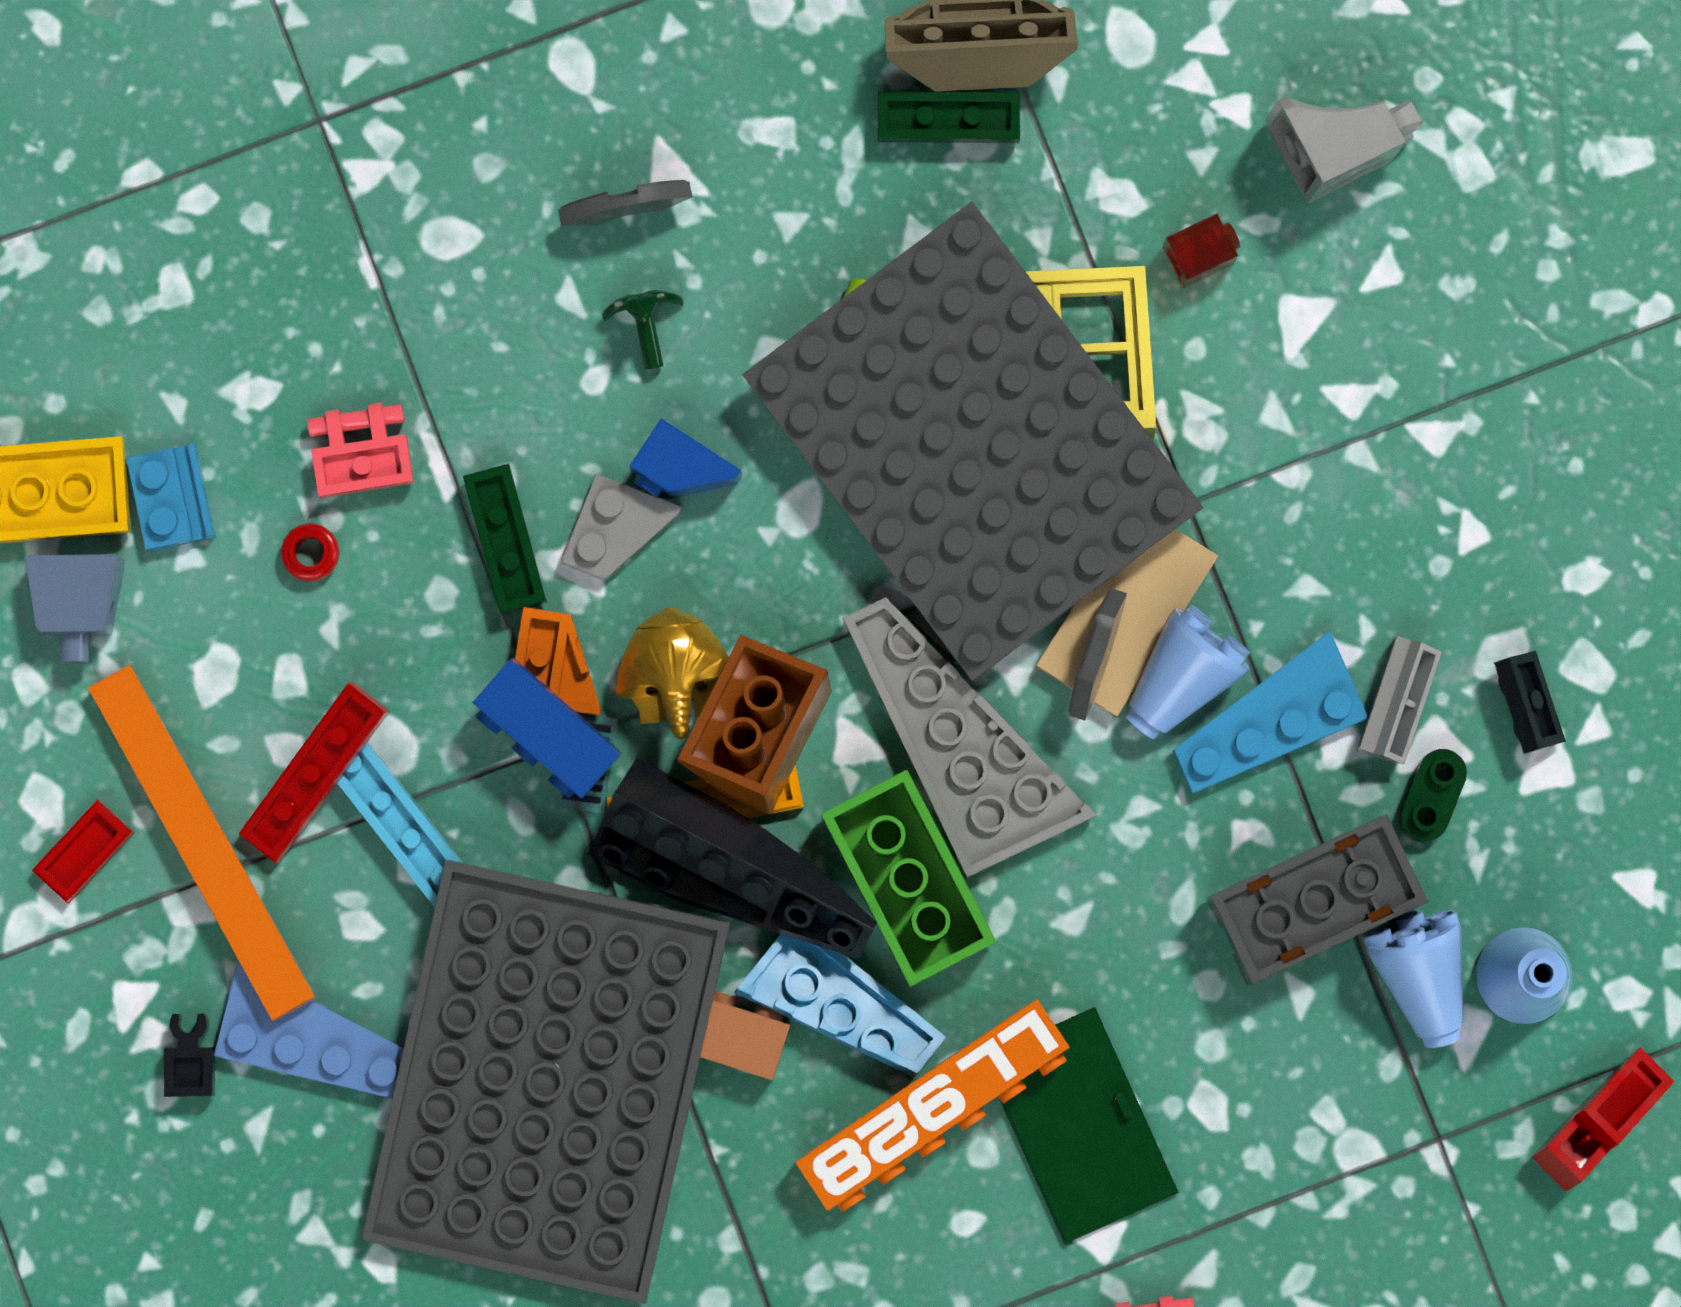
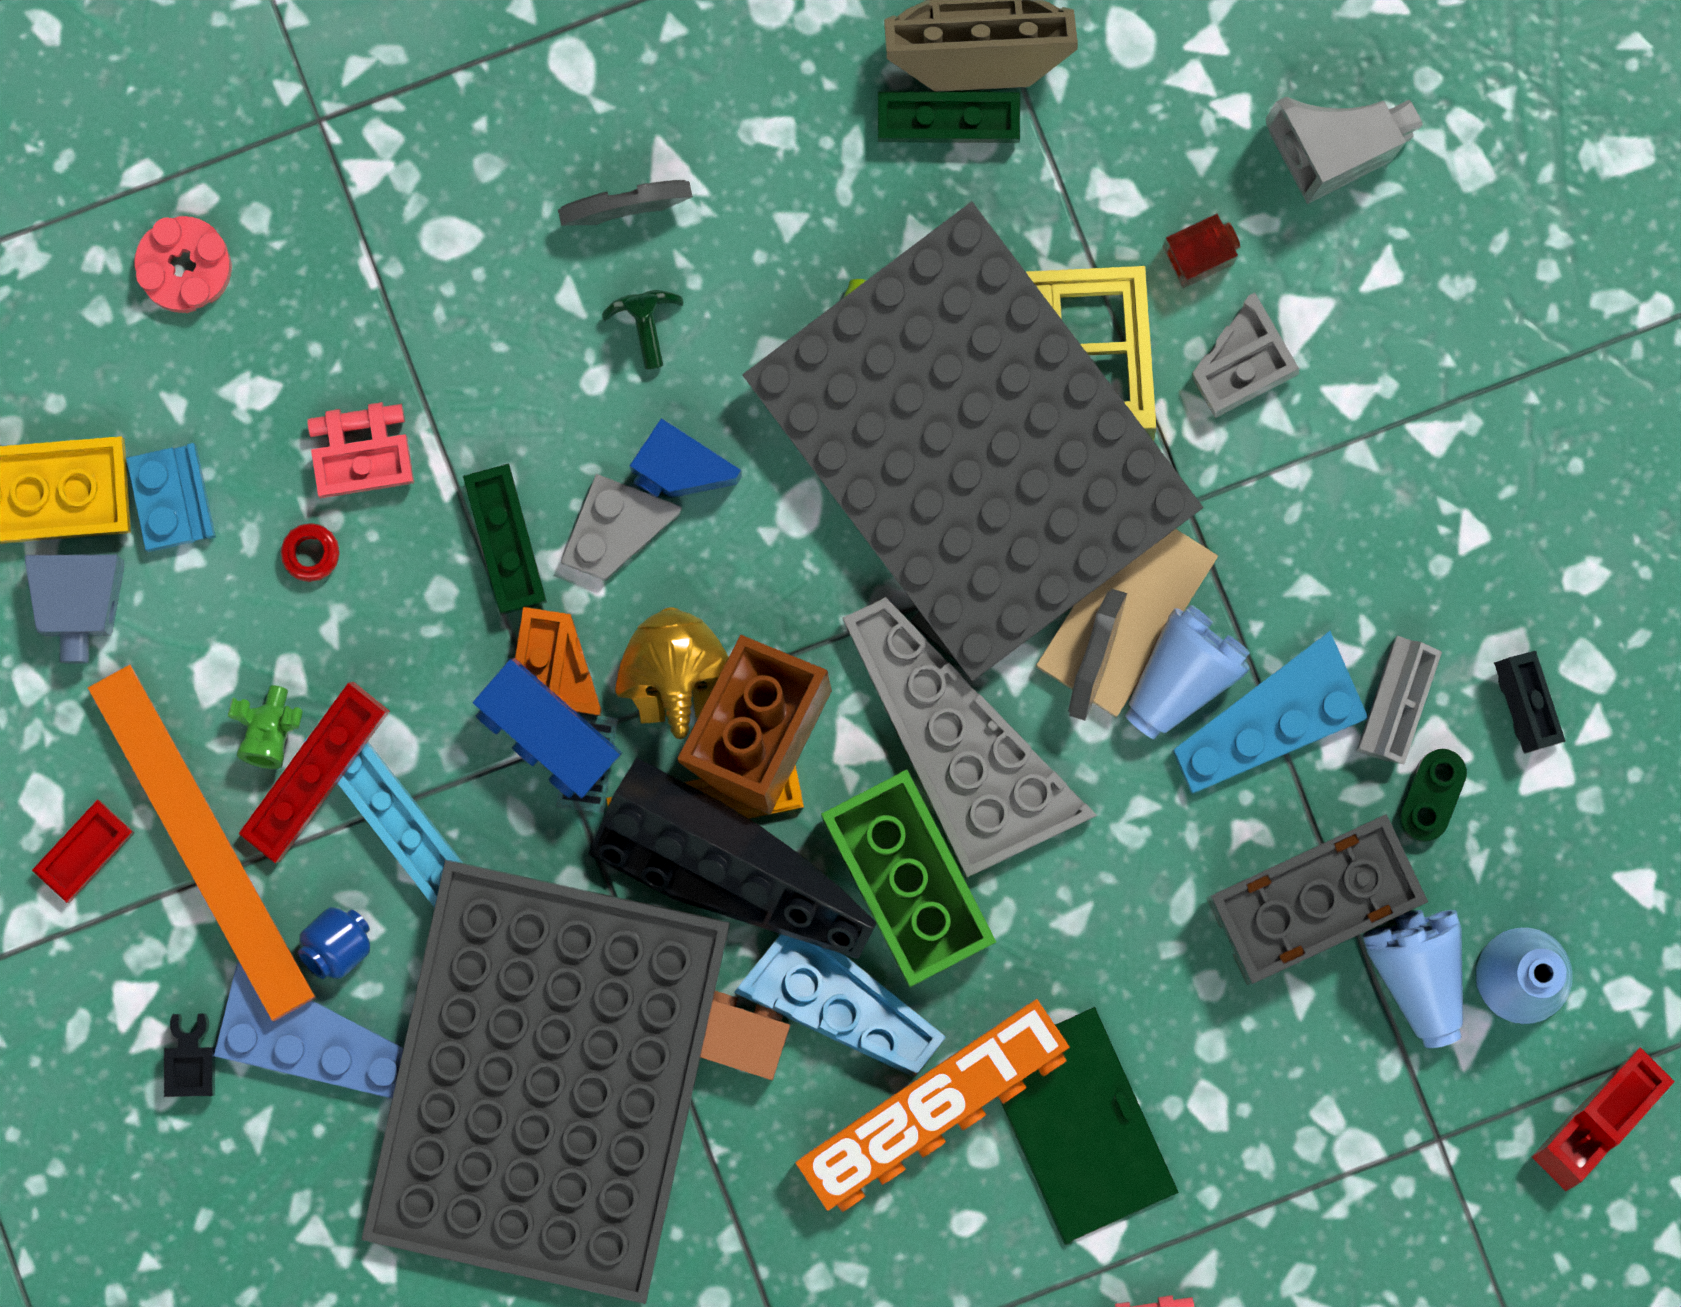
none -> coral plate [135,216,232,313]
none -> bright green piece [228,685,303,769]
none -> blue head [298,907,370,979]
none -> light grey wing [1192,293,1299,418]

